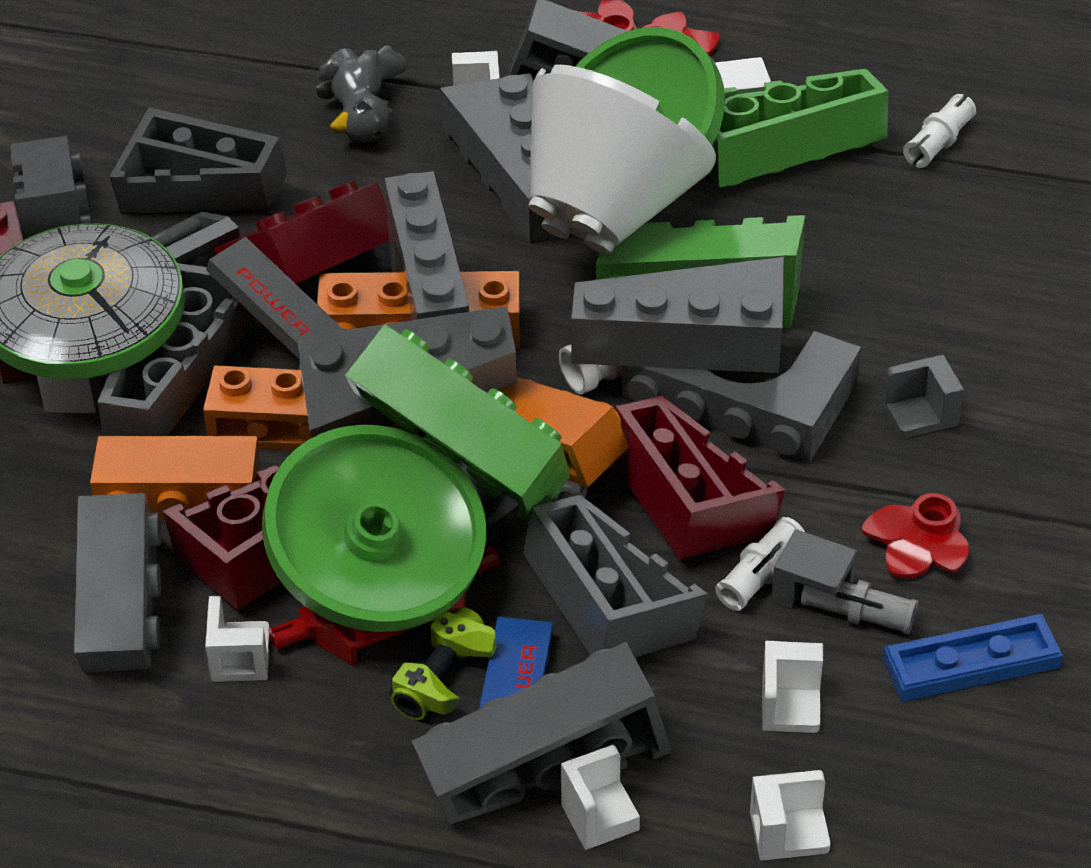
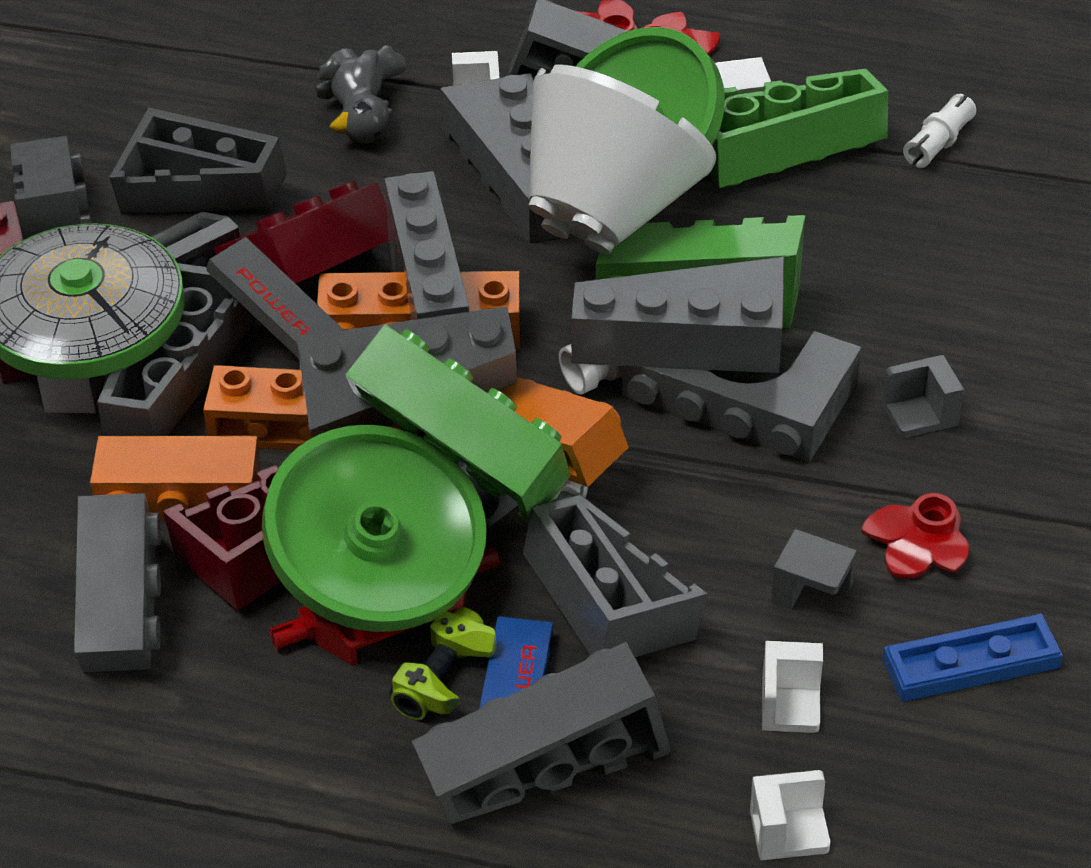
white panel [205,596,270,682] -> none
white panel [561,745,640,850] -> none
dark red wedge [613,396,786,560] -> none
white pin [715,517,805,611] -> none
light grey pin [801,580,918,635] -> none

